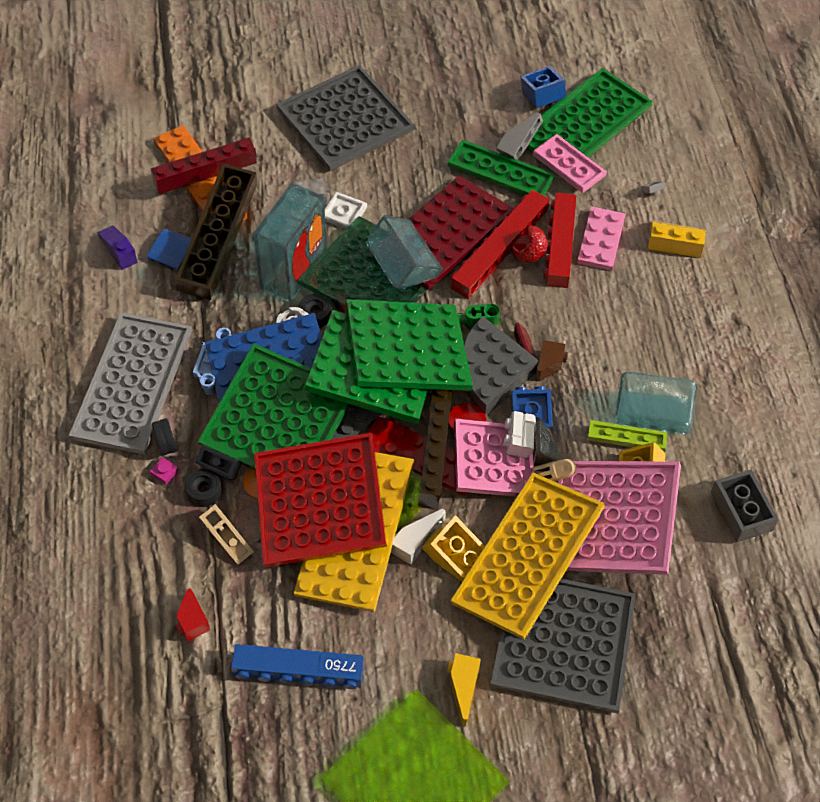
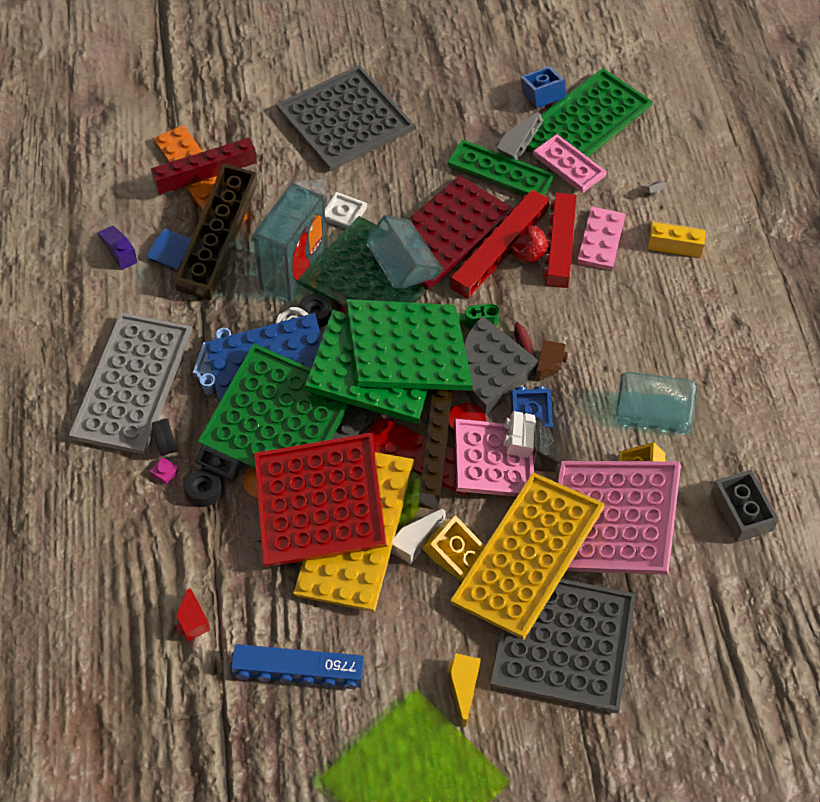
tan slope [198,504,254,565] -> none
tan arm [532,459,576,482] -> none
lime plate [587,420,667,452] -> none

